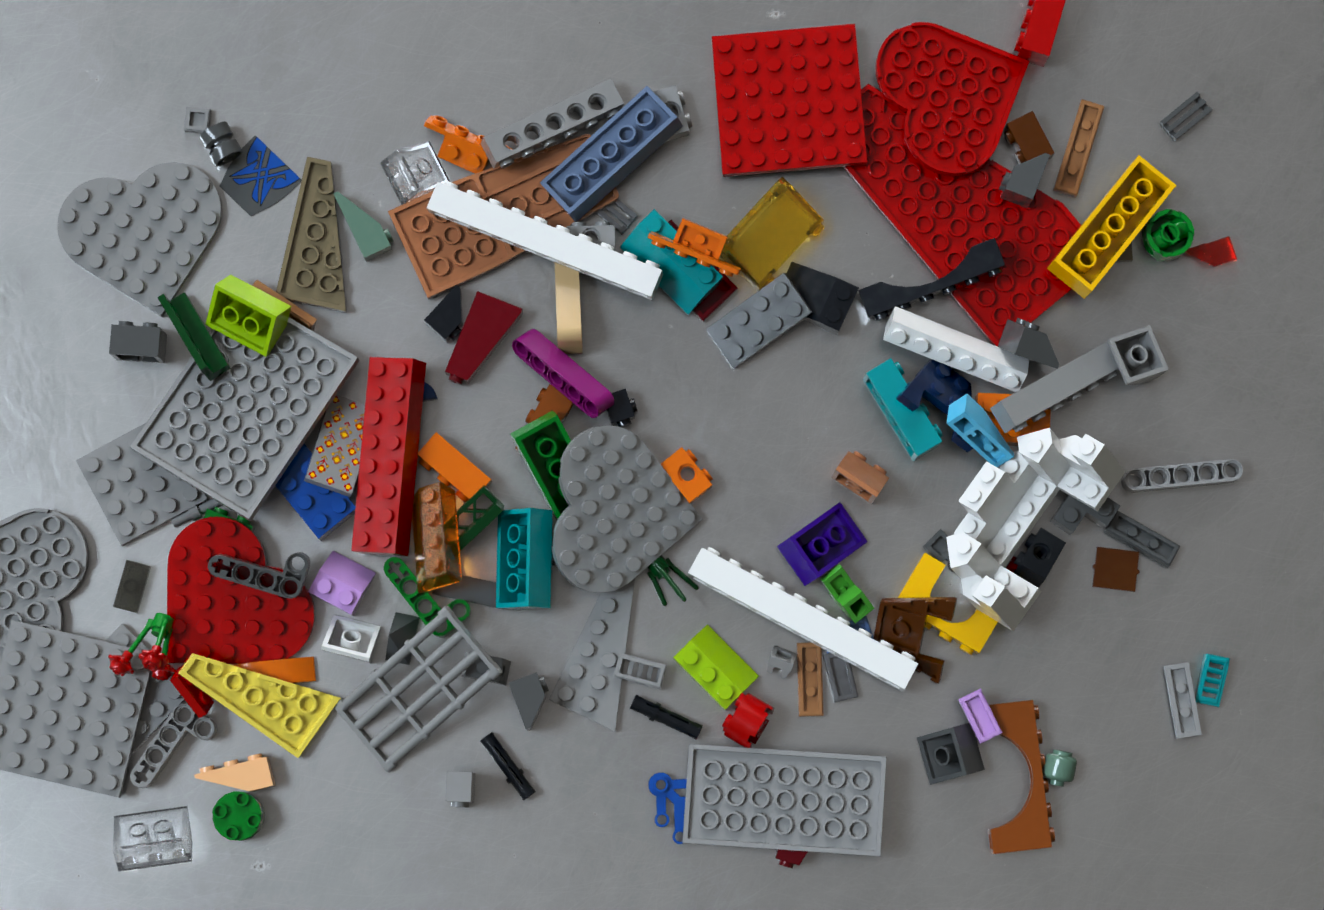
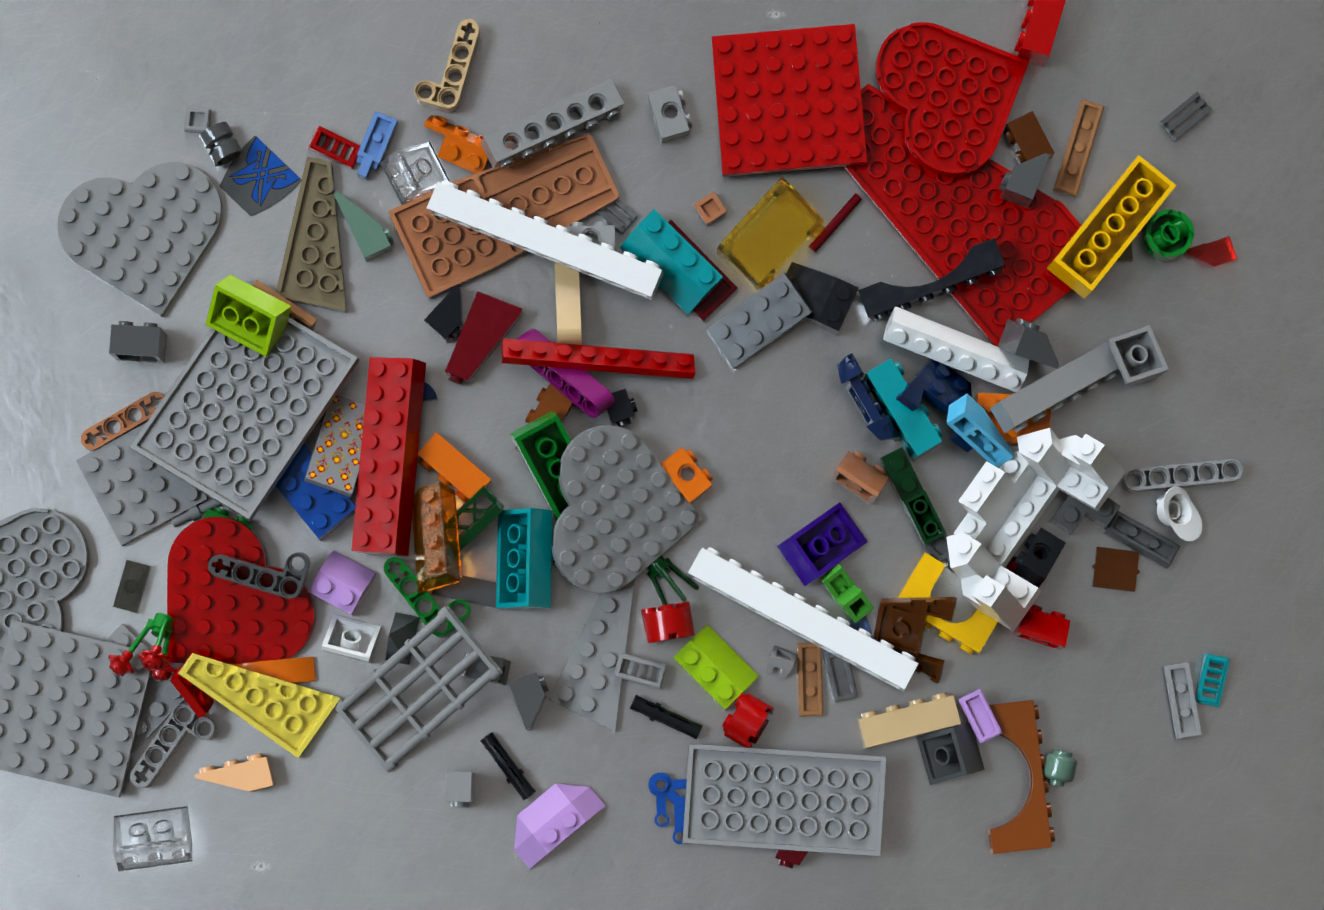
dark green fence [157,292,231,381] -> none
green brick [212,791,265,841] -> none
sand blue arch [540,86,683,222] -> none
orange bracket [647,218,741,277] -> none
none -> nougat beam [81,392,165,451]
none -> red slope [307,126,360,169]
none -> medium blue hinge [356,111,398,180]
none -> tan beam [414,19,480,113]
none -> red plate [501,338,695,379]
none -> lavender wedge [514,784,605,869]
none -> red brick [641,601,695,644]
none -> nougat plate [693,192,727,226]
none -> dark red bar [808,193,862,253]
none -> dark blue piece [837,353,901,442]
none -> tan brick [857,692,961,749]
none -> dark green slope [880,447,947,545]
none -> red slope [1013,604,1070,650]
none -> white piece [1156,486,1203,541]

